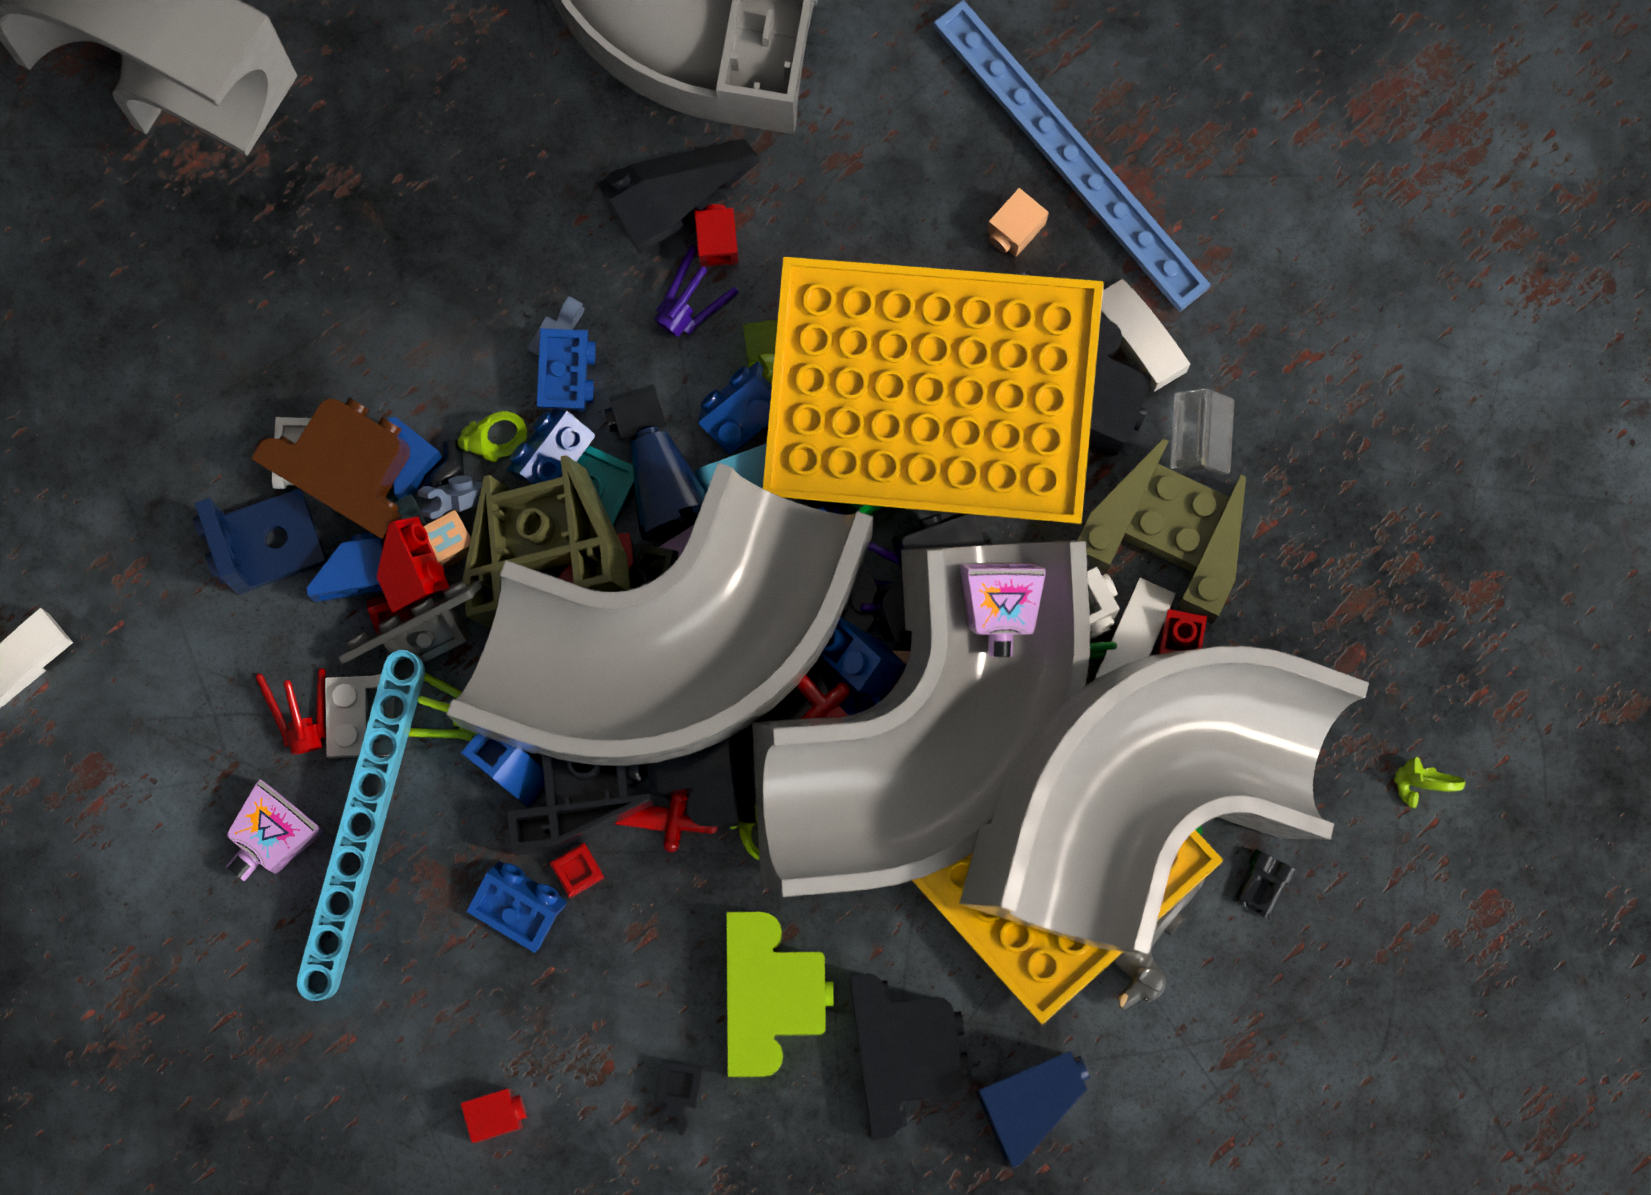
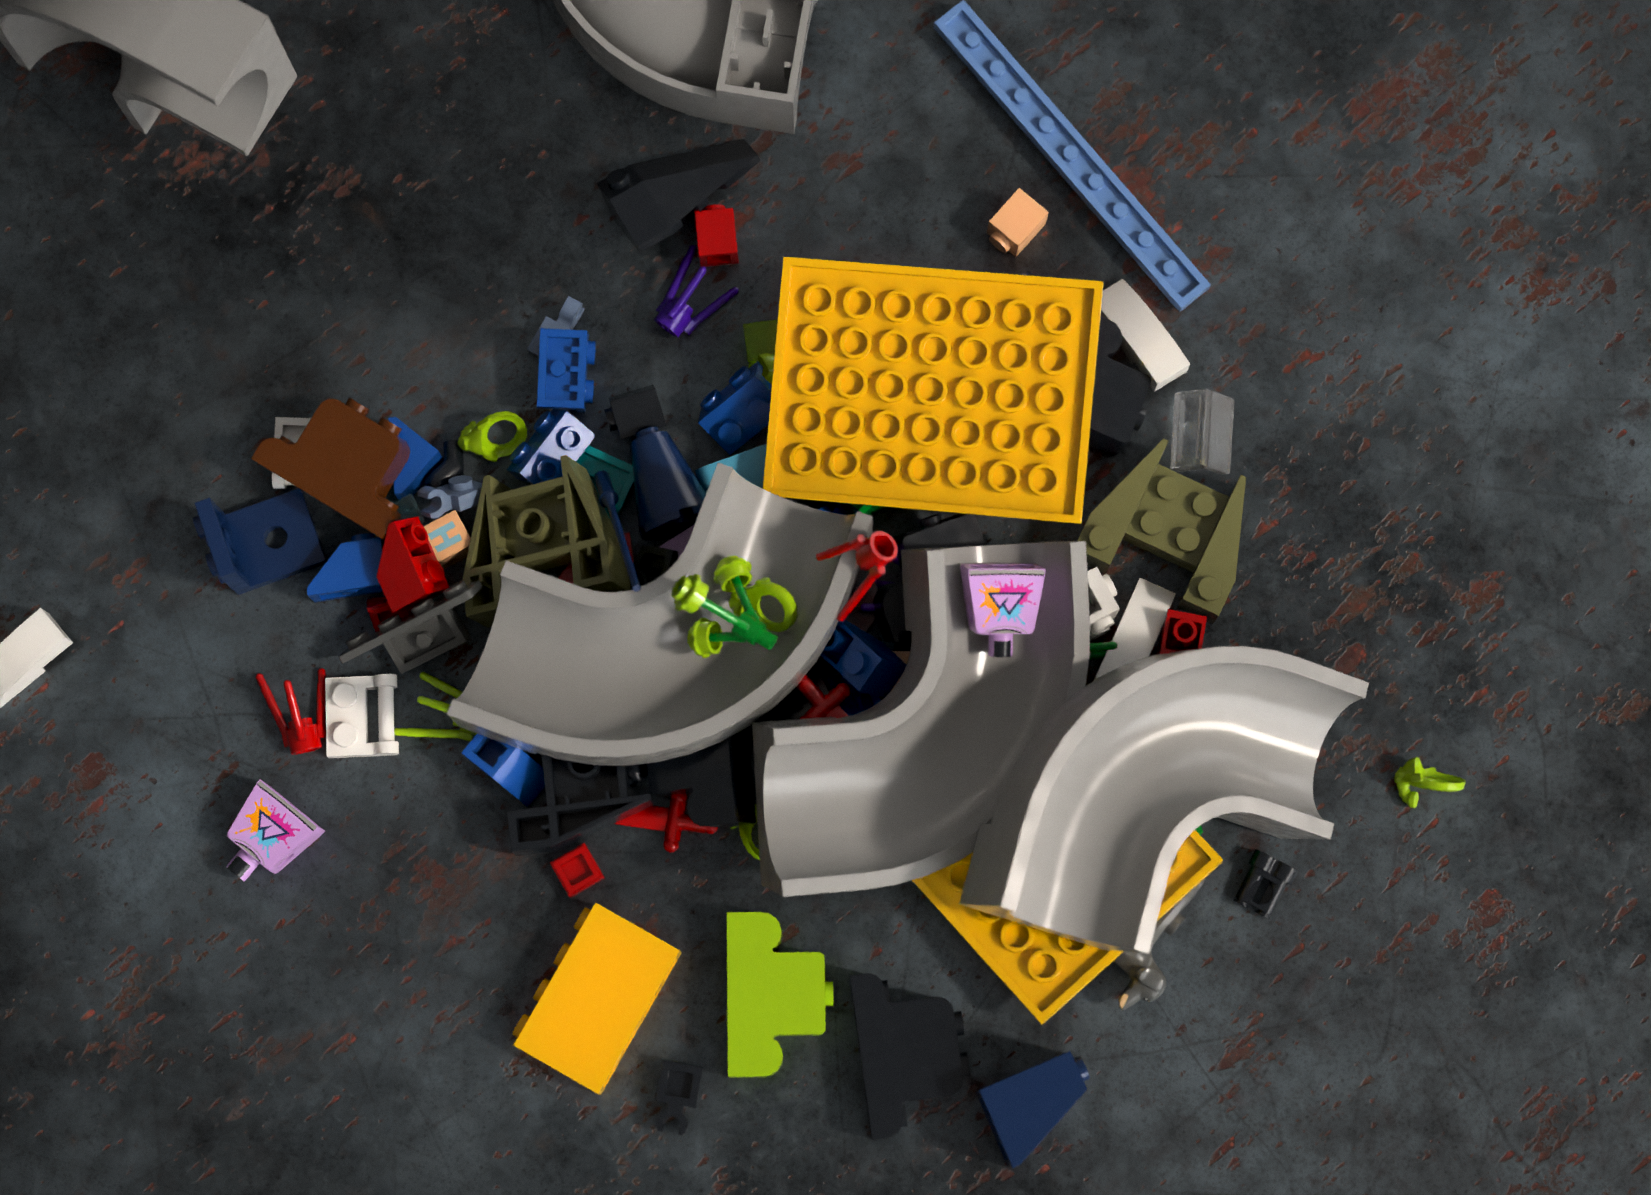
medium azure beam [297,650,425,1001] -> none
red brick [460,1089,527,1143] -> none
blue bracket [466,861,567,953] -> none
none -> yellow panel [512,902,681,1095]
none -> dark blue piece [594,470,641,592]
none -> plant [671,555,778,658]
none -> lime piece [728,577,798,632]
none -> red plant [816,531,898,622]

